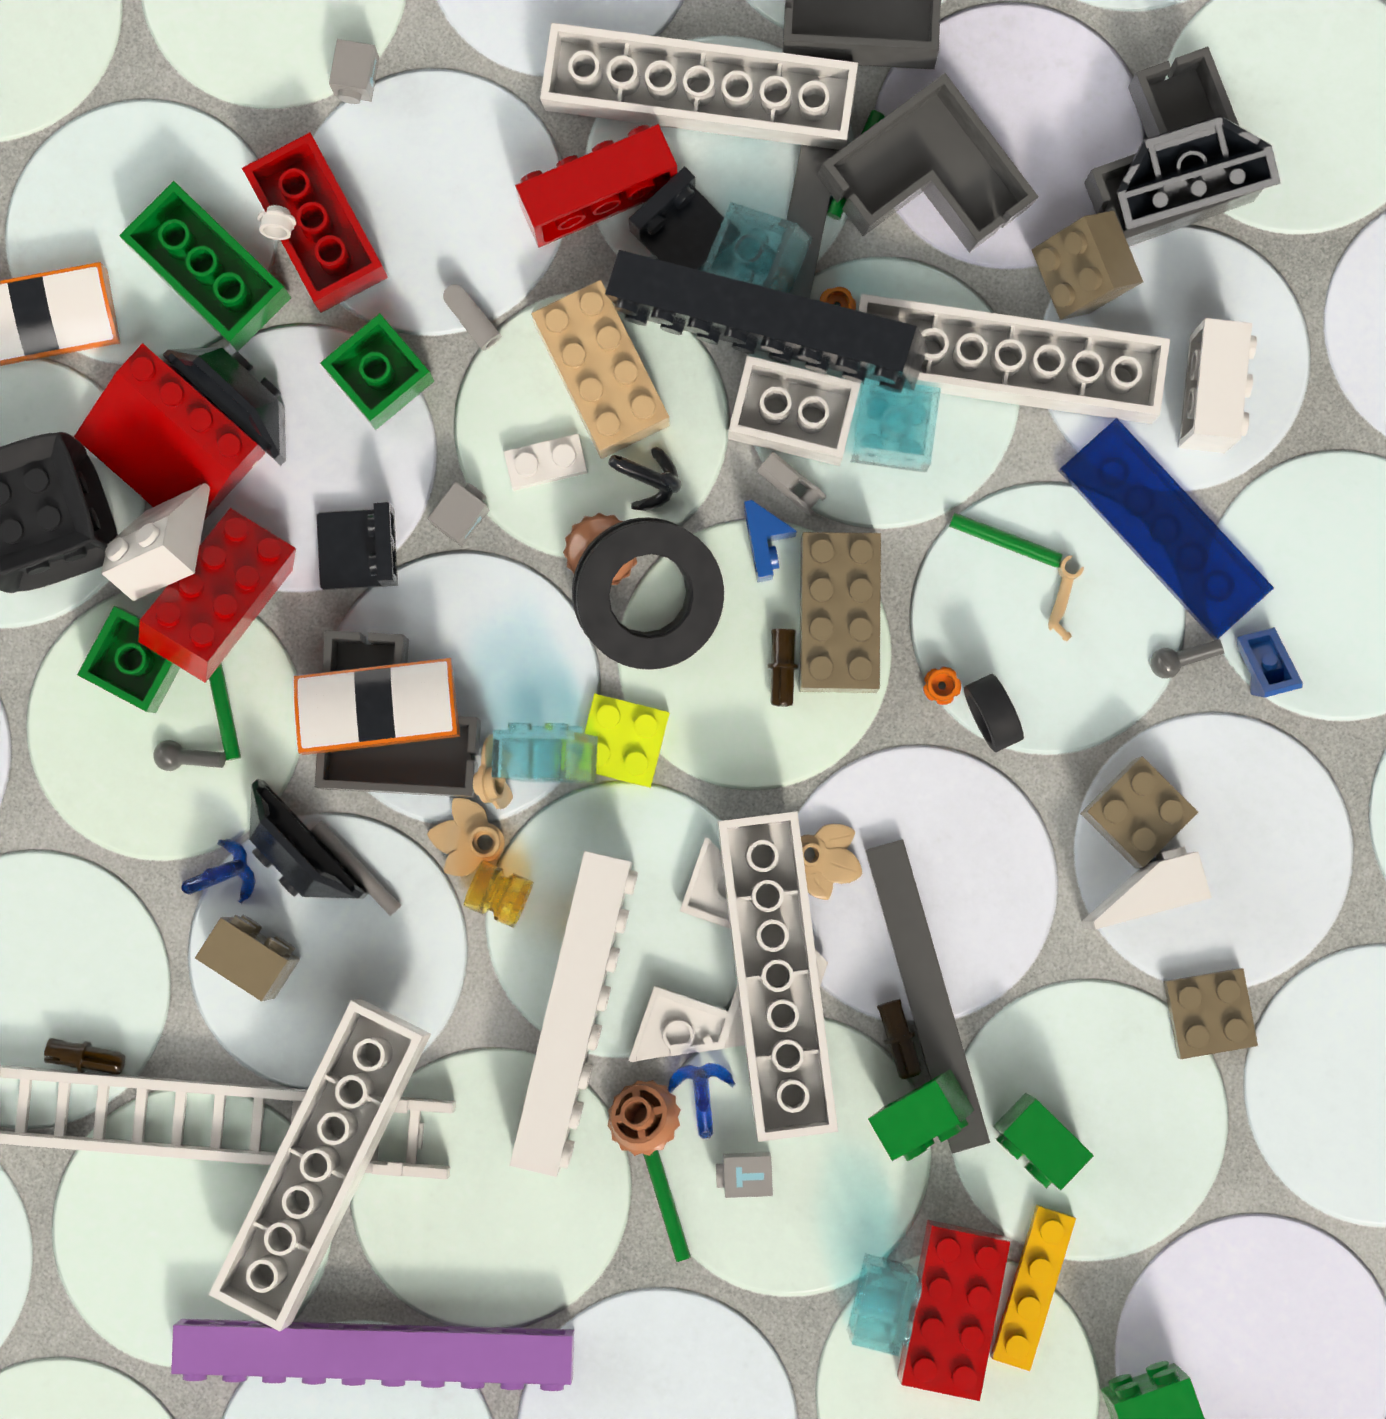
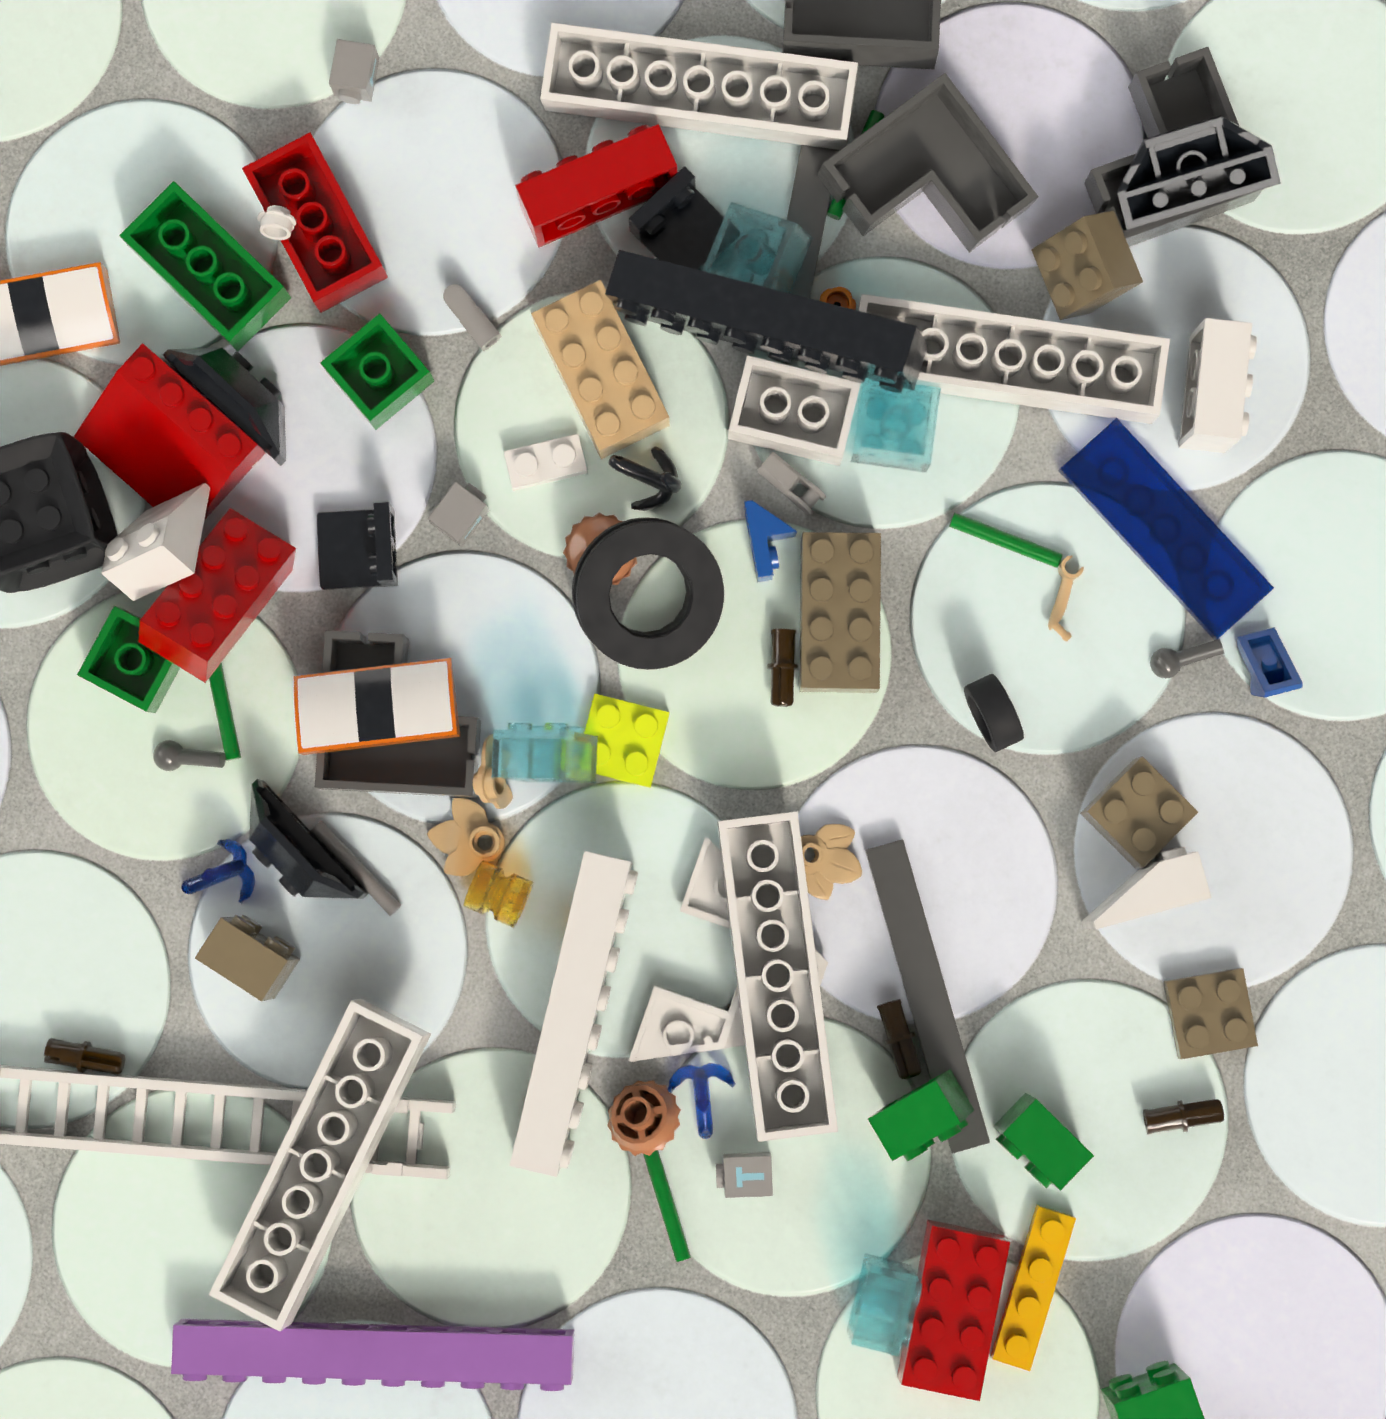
orange plate [923,667,961,705] -> none
none -> dark brown axle [1143,1099,1224,1135]

